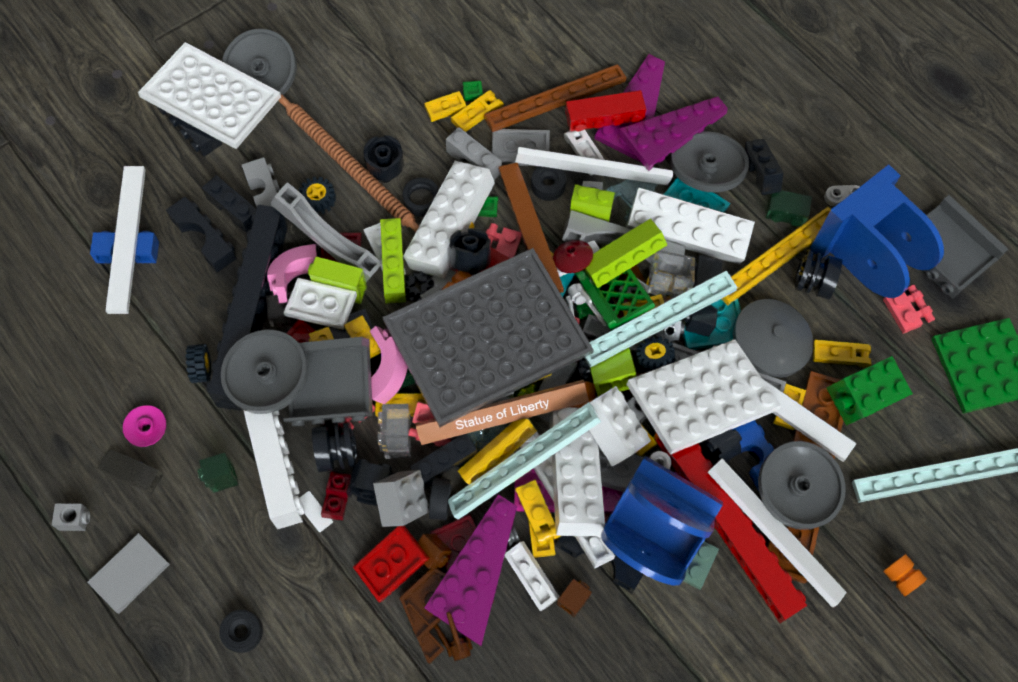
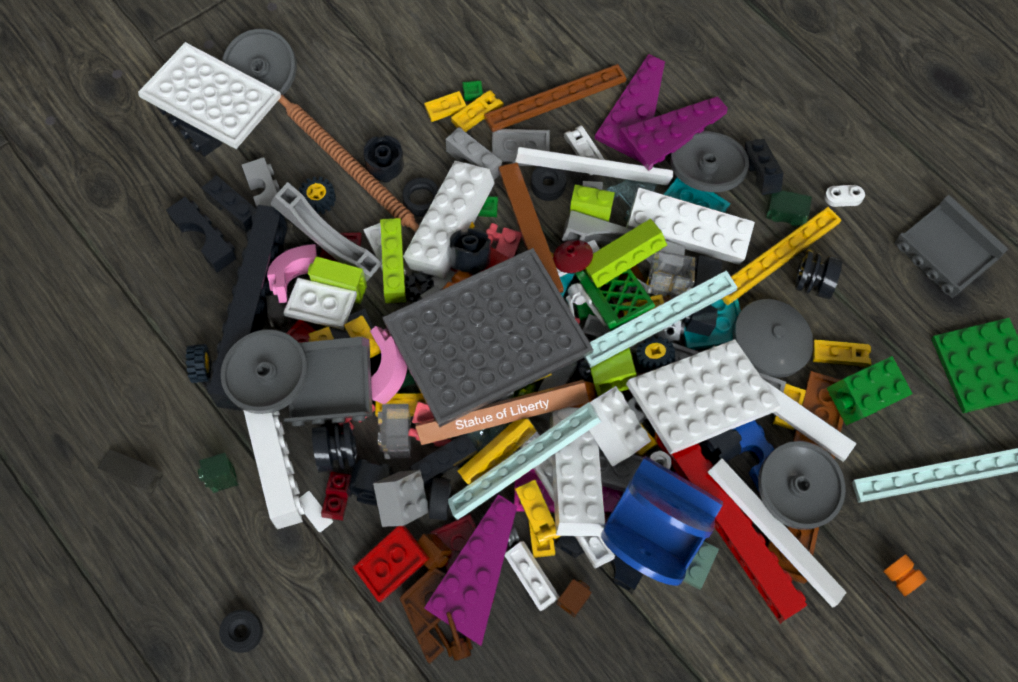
light grey brick [52,504,90,531] -> none
light grey tile [87,533,170,614] -> none
blue arch [90,231,159,263] -> none
white tile [106,166,146,314] -> none
dark pink dish [123,405,167,447] -> none
red brick [565,90,646,131] -> none
blue piece [810,165,944,298] -> none
coral plate [883,285,935,334] -> none

